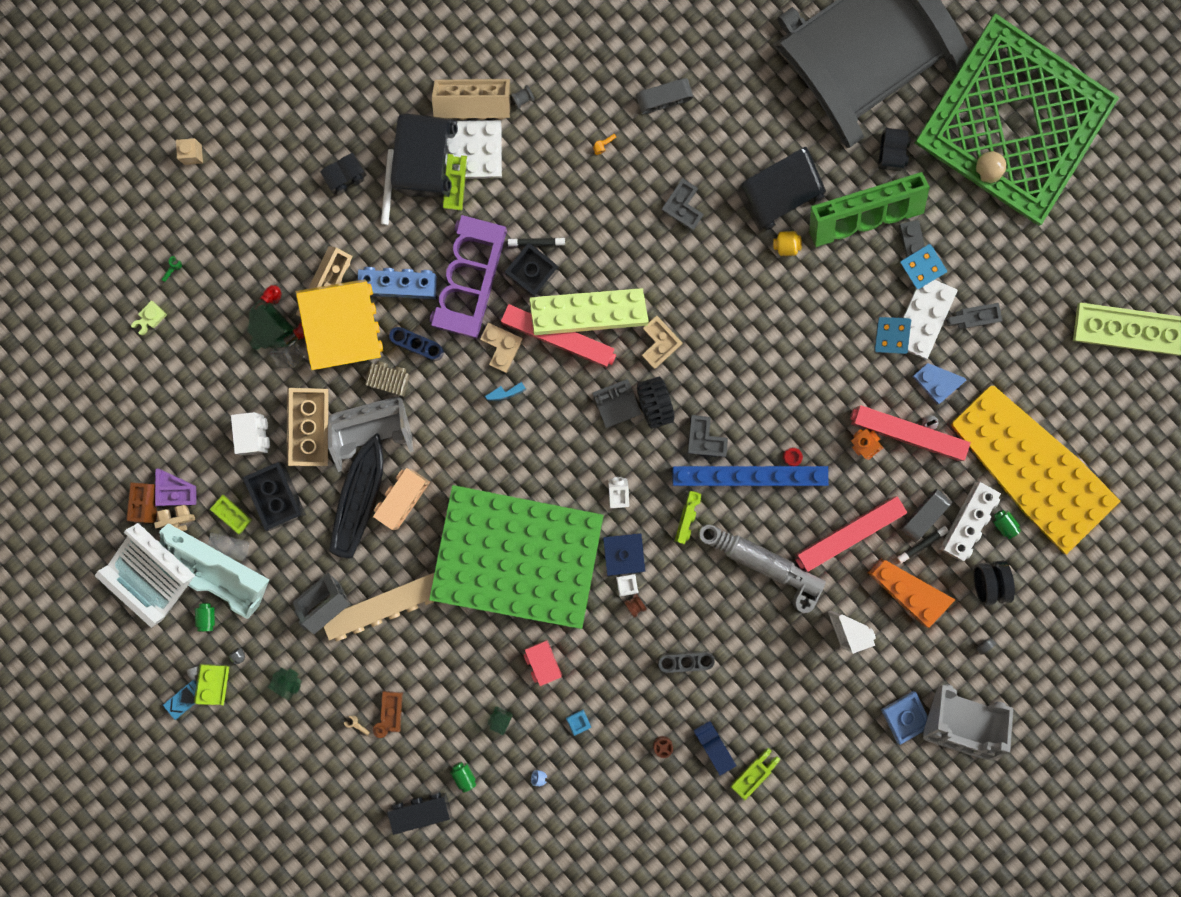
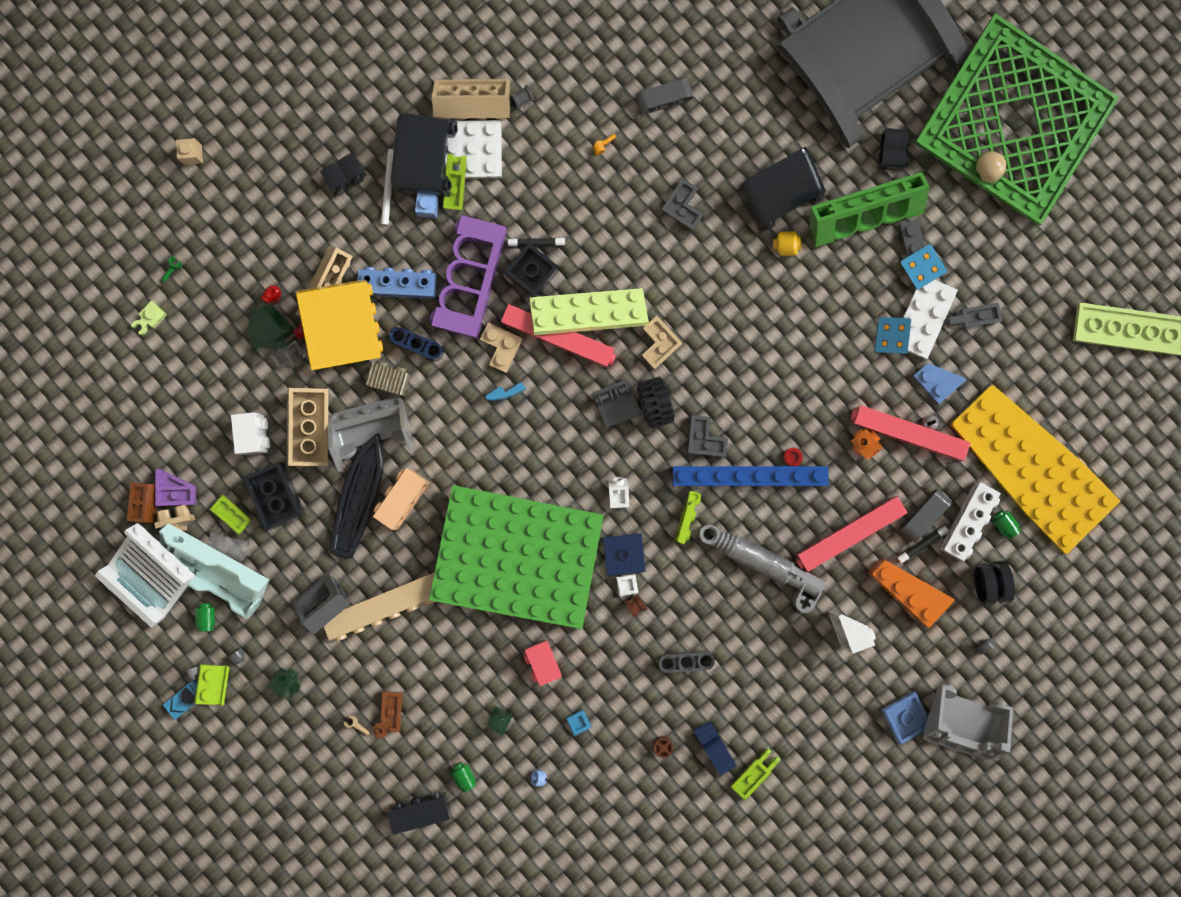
none -> light blue brick [415,193,439,219]

